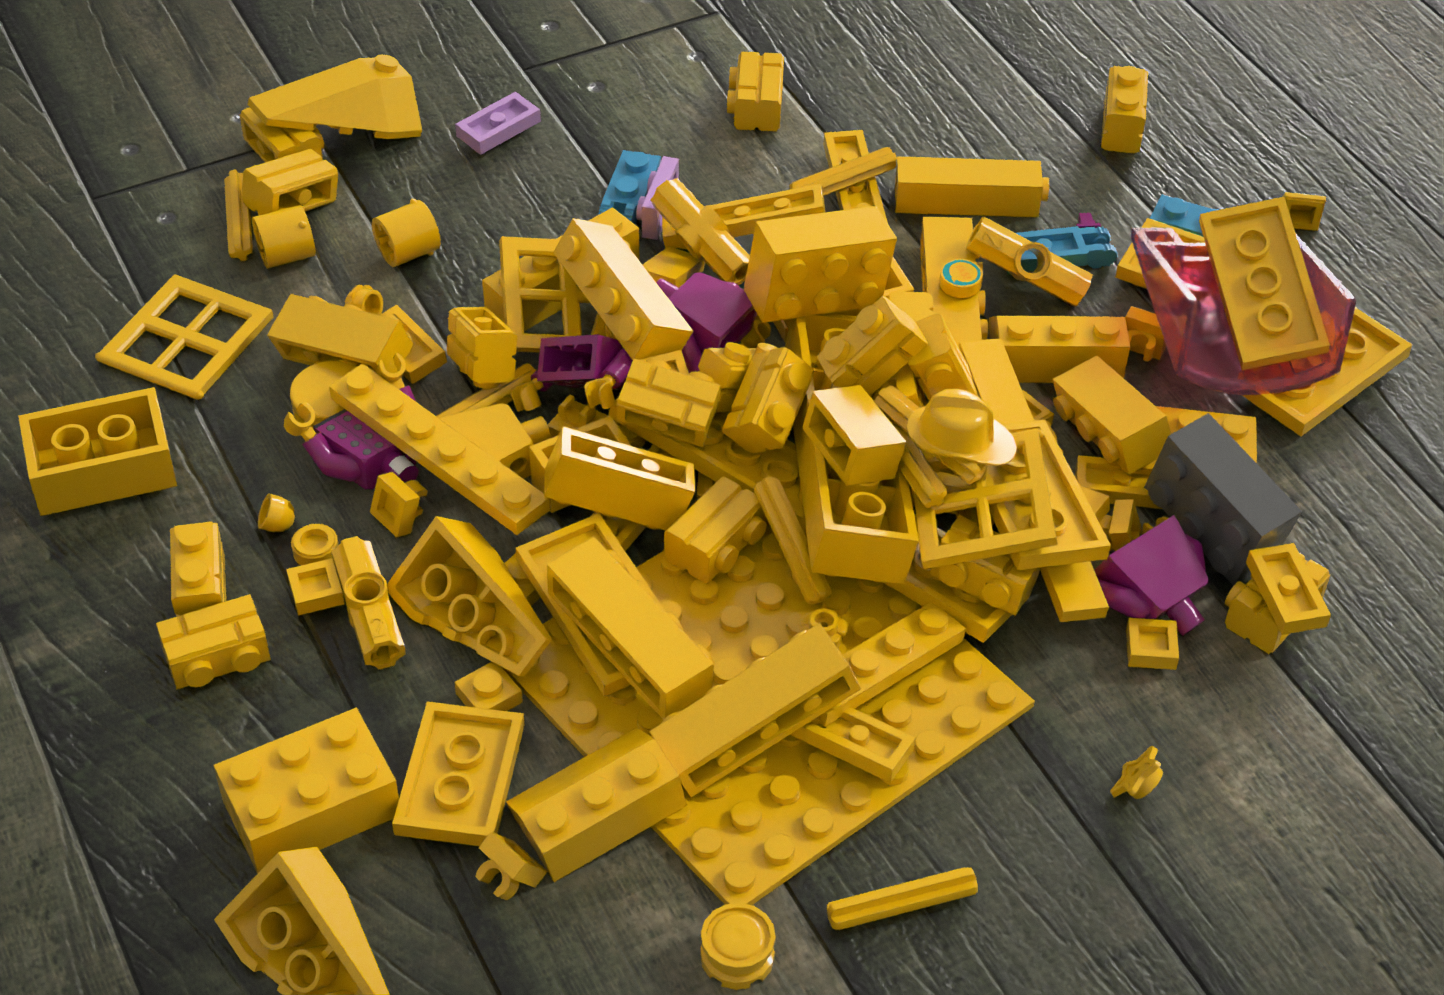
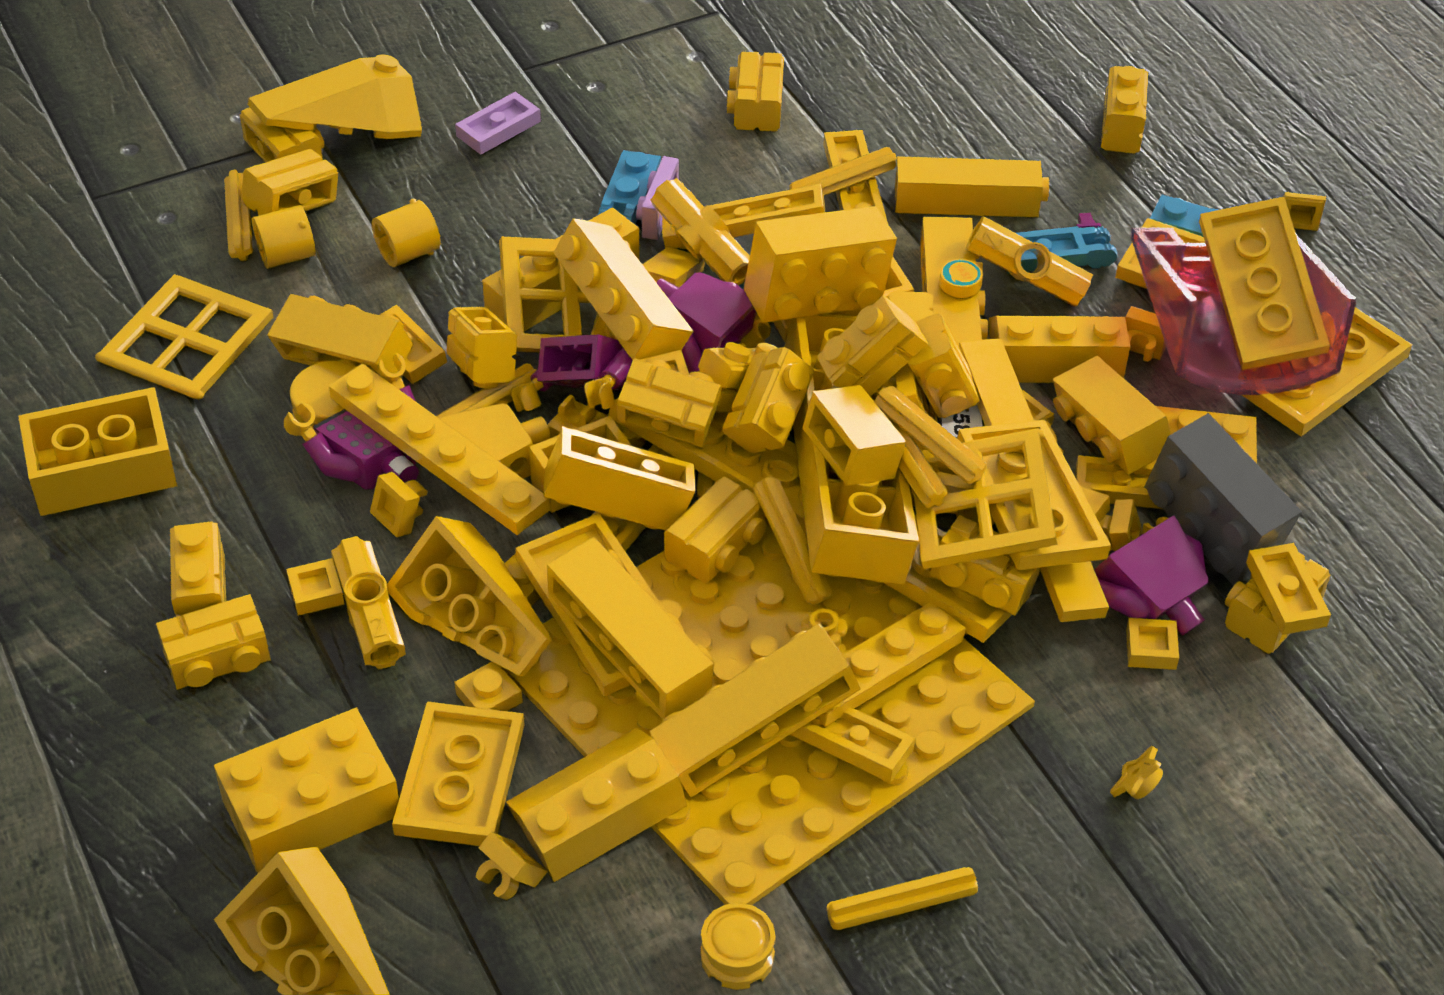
yellow hinge [258,493,295,532] -> none
yellow tile [291,524,339,565] -> none
yellow plate [345,285,383,315] -> none
yellow piece [906,389,1017,466] -> none

